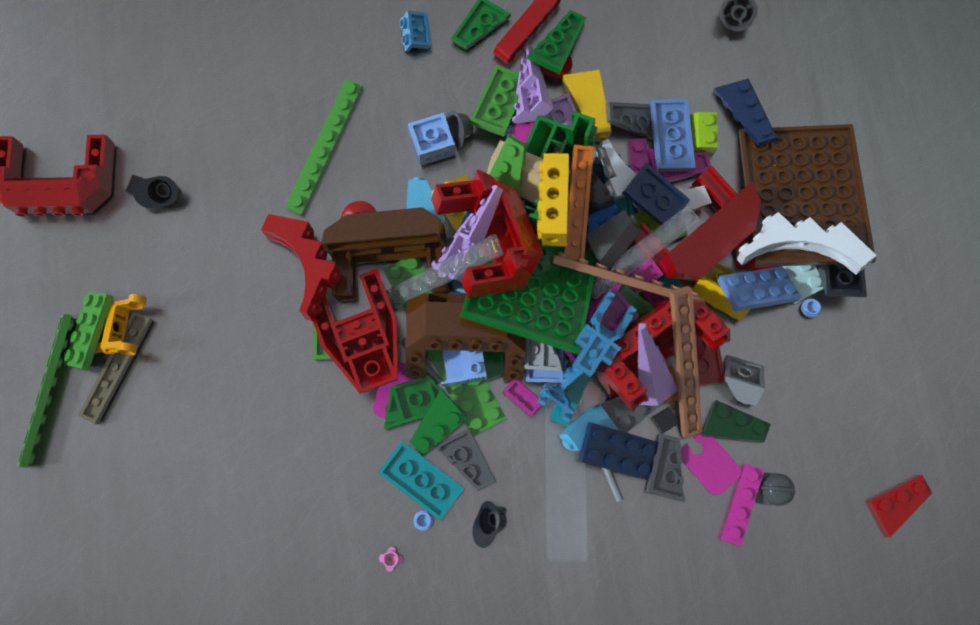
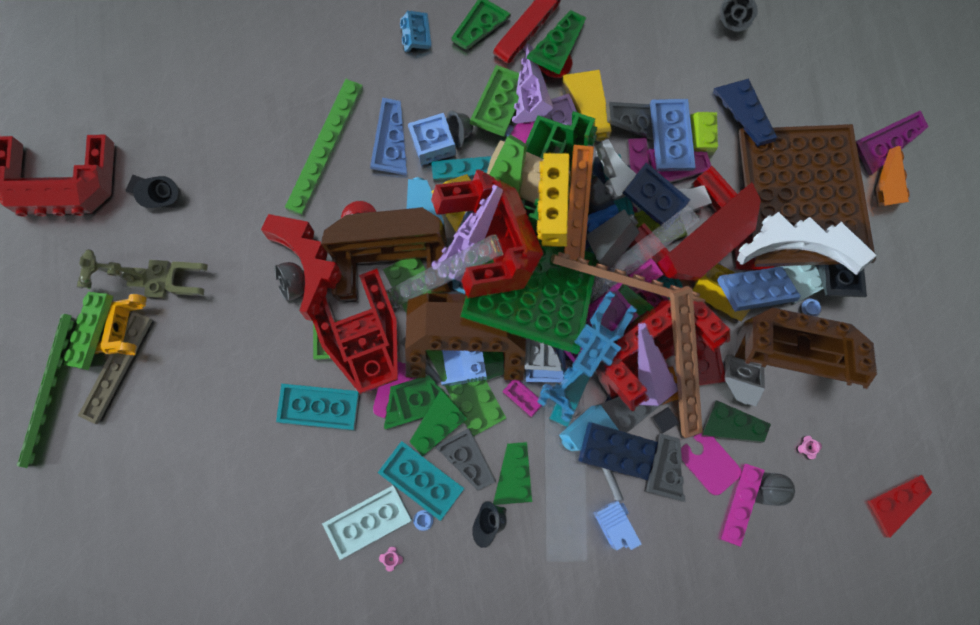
none -> olive piece [77,249,208,299]
none -> dark grey cylinder [274,262,305,301]
none -> teal plate [276,383,359,431]
none -> light aqua plate [322,485,412,560]
none -> medium blue wing [370,97,407,176]
none -> teal plate [431,156,492,181]
none -> green wing [493,442,532,505]
none -> light blue piece [593,501,641,550]
none -> reddish brown wedge [734,308,877,389]
none -> bright pink plate [798,436,822,459]
none -> magenta wing [856,110,929,176]
none -> orange slope [876,146,910,207]

